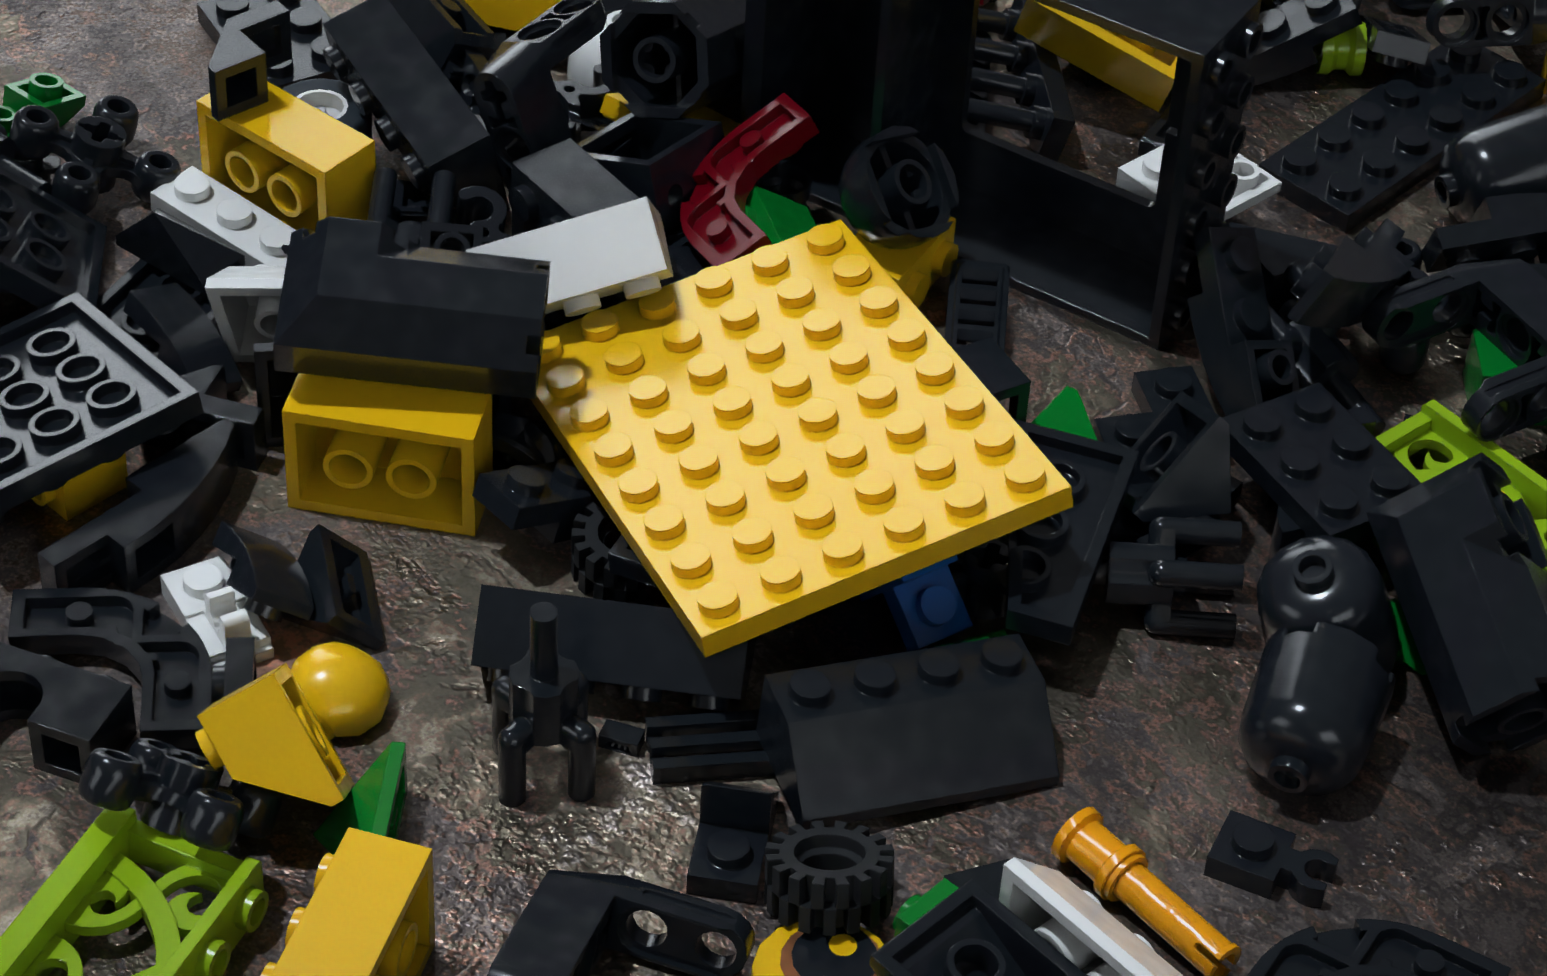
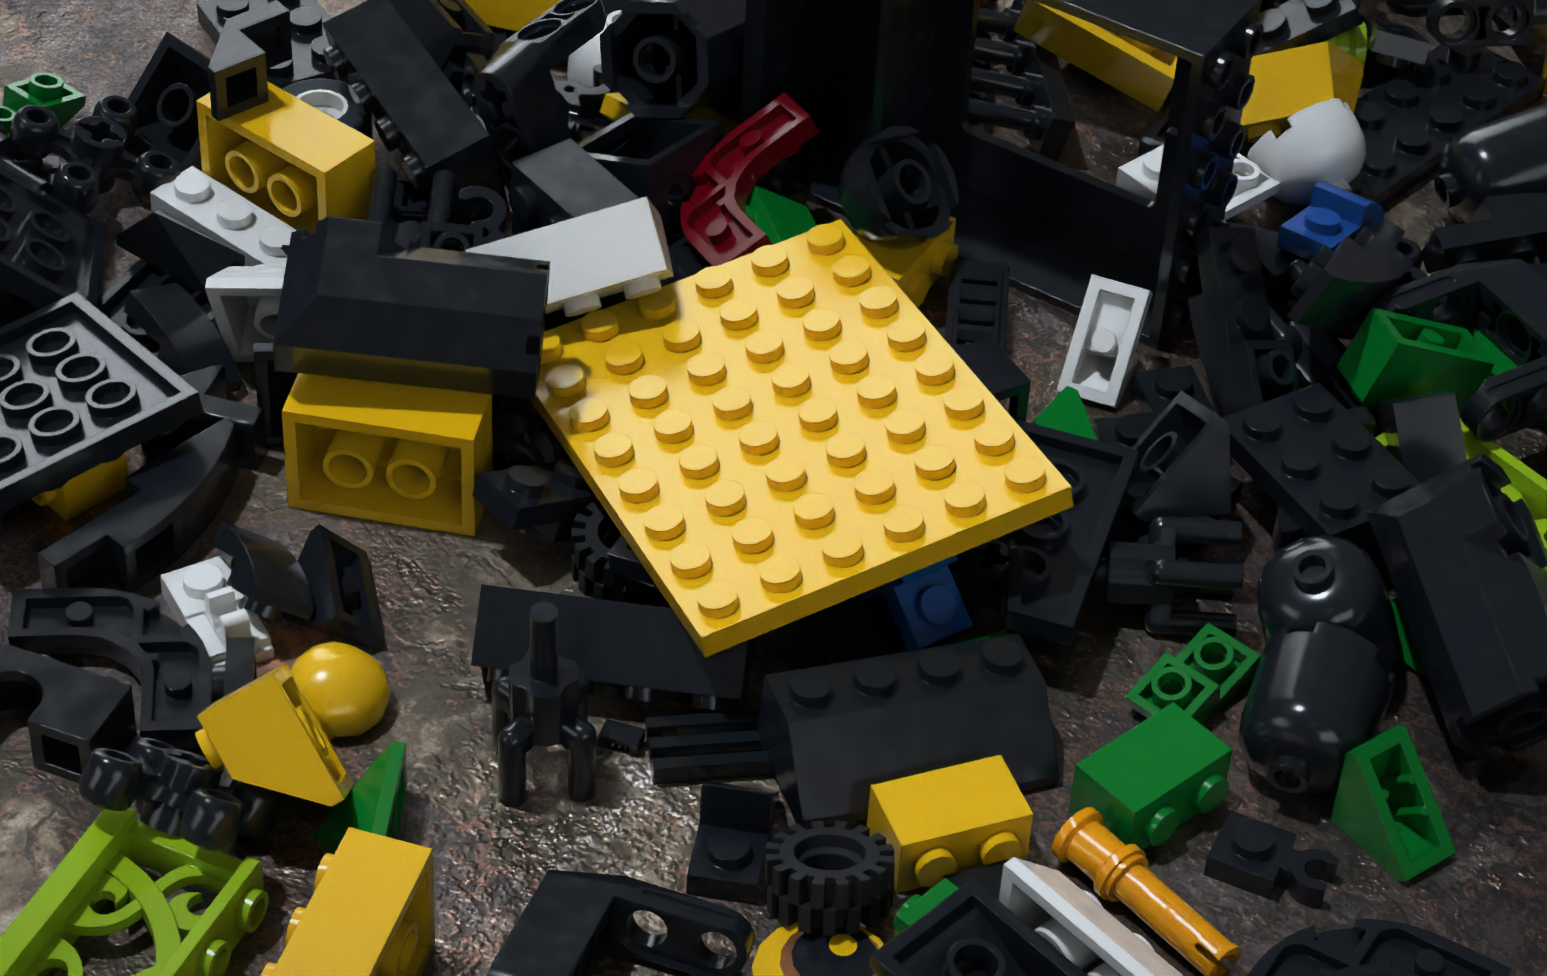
none -> black slope [128,32,211,172]
none -> yellow brick [867,755,1033,893]
none -> white slope [1056,274,1153,408]
none -> green brick [1068,702,1233,850]
none -> green slope [1124,622,1261,724]
none -> yellow slope [1240,41,1364,143]
none -> white cylinder [1246,98,1366,206]
none -> blue brick [1276,181,1384,261]
none -> green slope [1331,724,1456,882]
none -> green brick [1336,307,1495,418]
none -> black slope [1376,391,1467,483]

